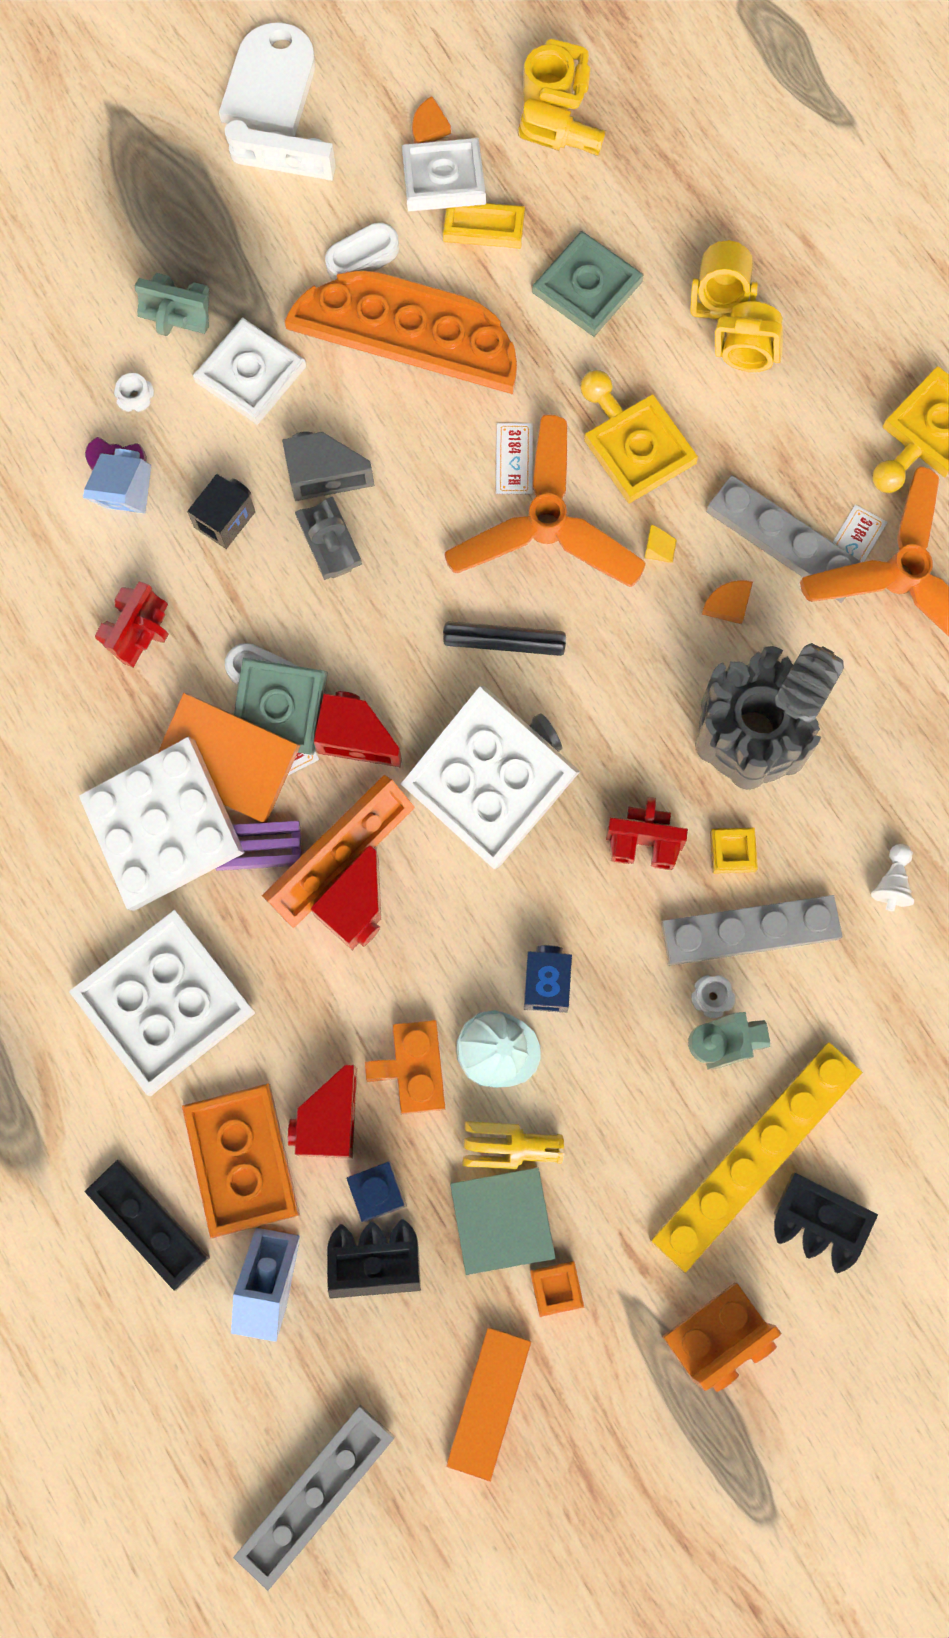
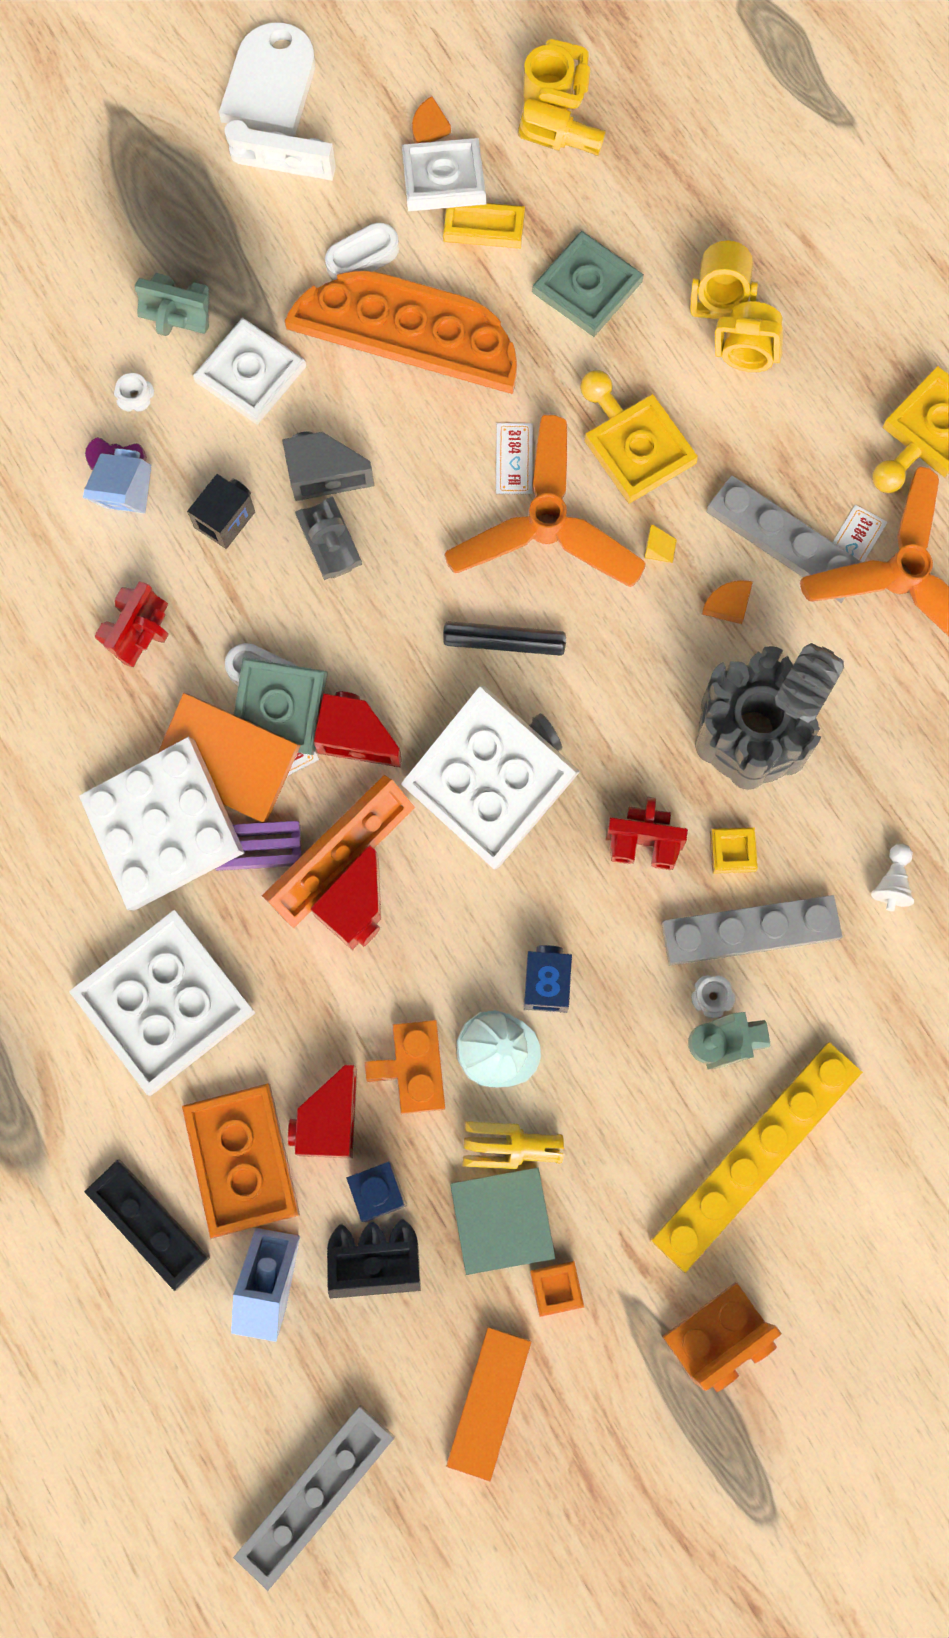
black plate [774,1173,878,1274] -> none

